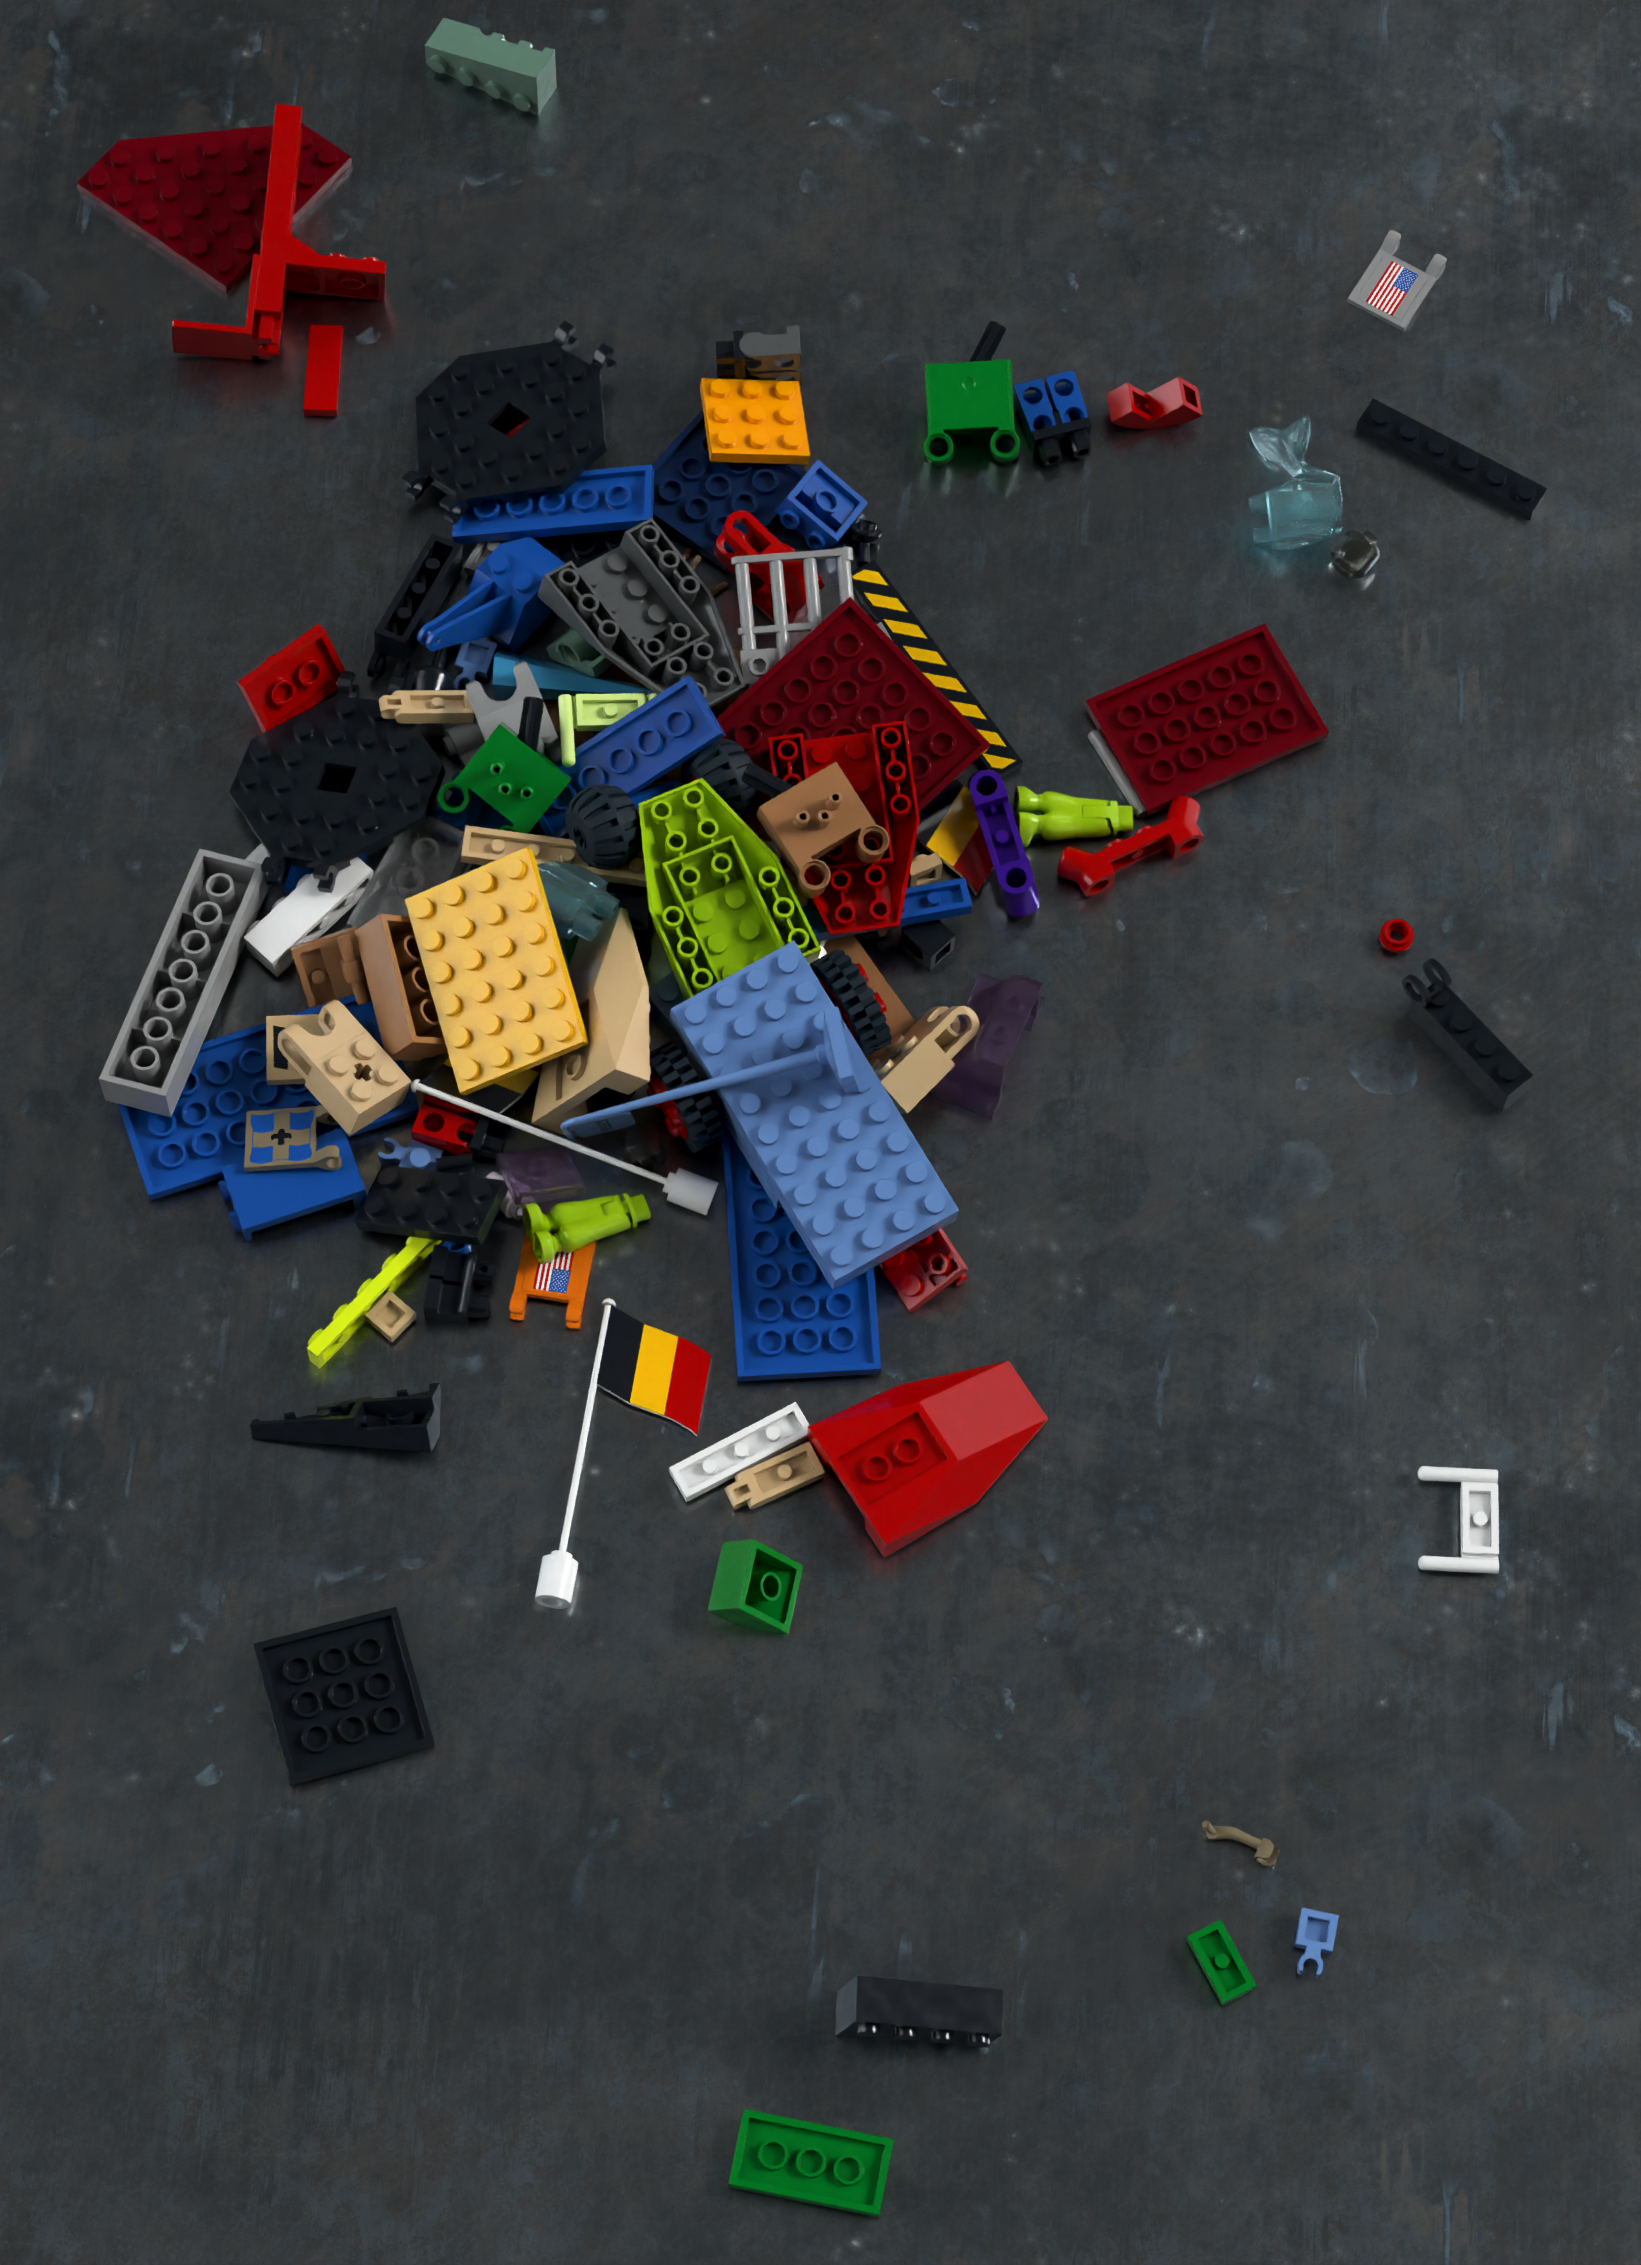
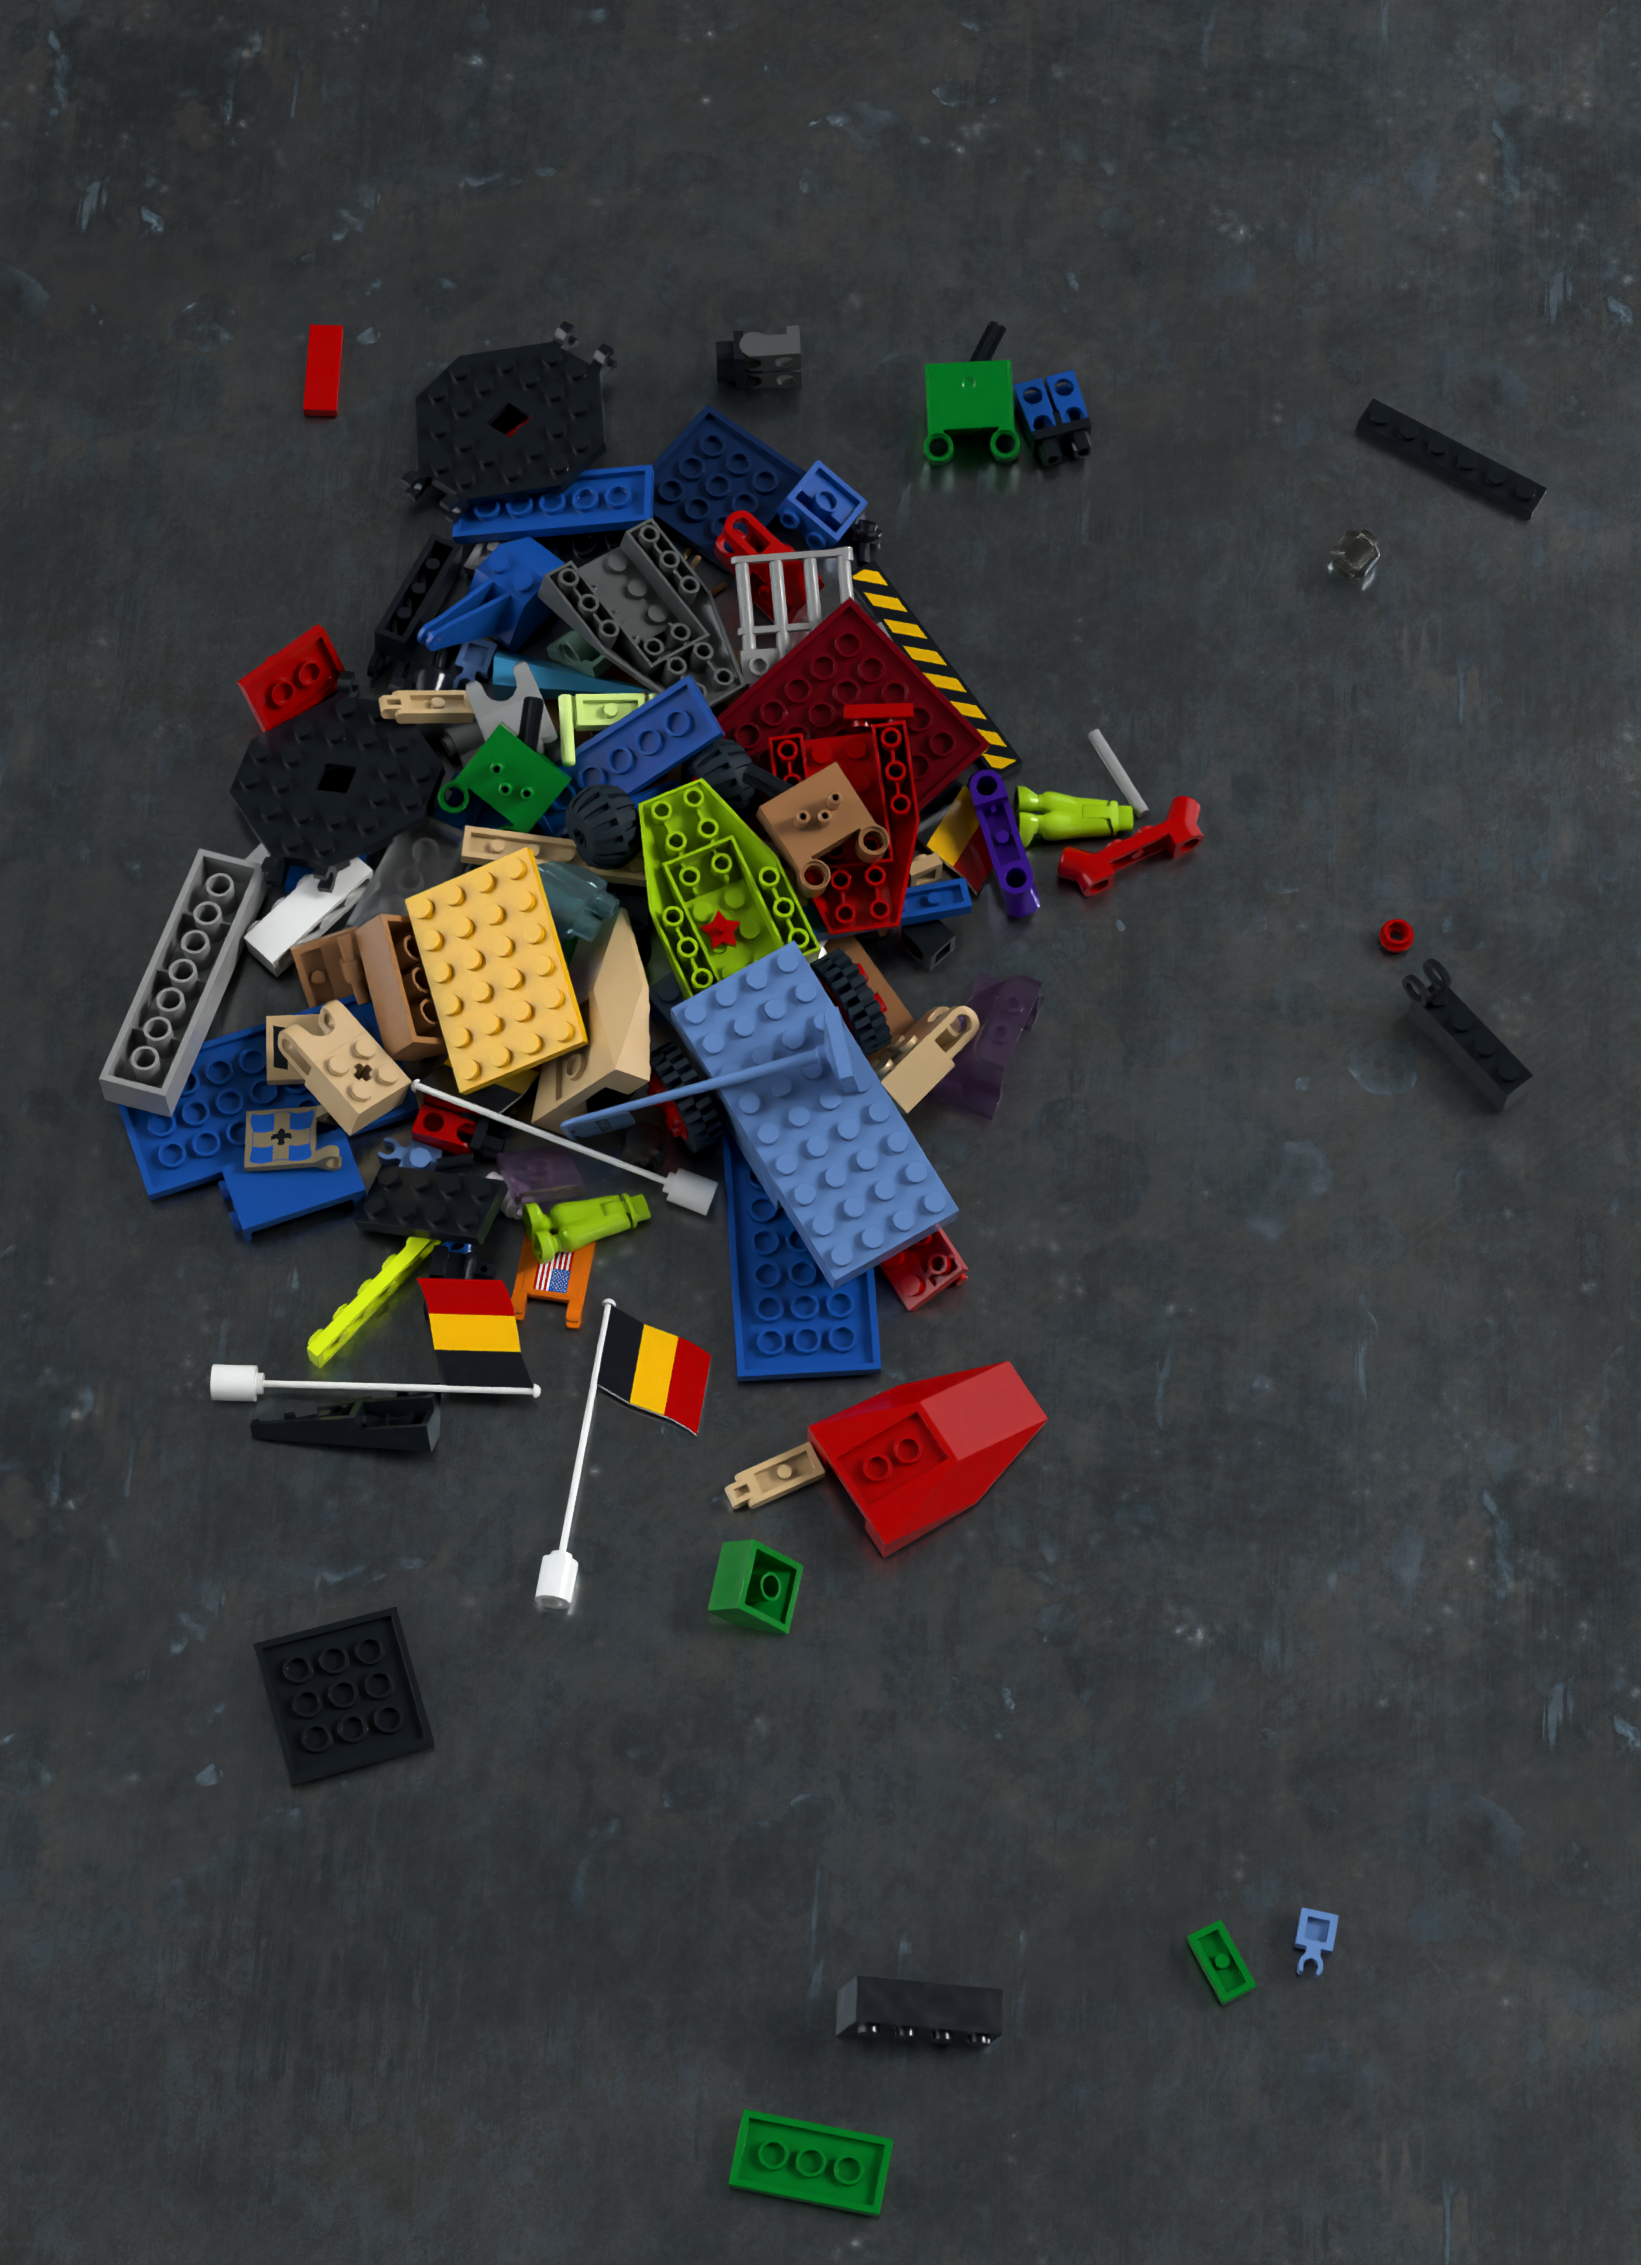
dark red plate [76,123,352,293] -> none
red piece [171,104,386,361] -> none
tan plate [365,1290,417,1342] -> none
sand green wedge [425,18,557,116] -> none
white plate [669,1402,810,1502] -> none
light orange plate [700,378,810,465] -> none
dark red plate [1085,624,1329,816] -> none
red brick [1106,377,1203,429] -> none
dark tan piece [1202,1821,1280,1867] -> none
clear light blue hips [1249,415,1343,550] -> none
light grey flag [1347,230,1447,331] -> none
white plate [1418,1466,1499,1574] -> none
none -> flag [210,1278,541,1402]
none -> red piece [700,911,740,951]
none -> red plate [843,703,914,729]

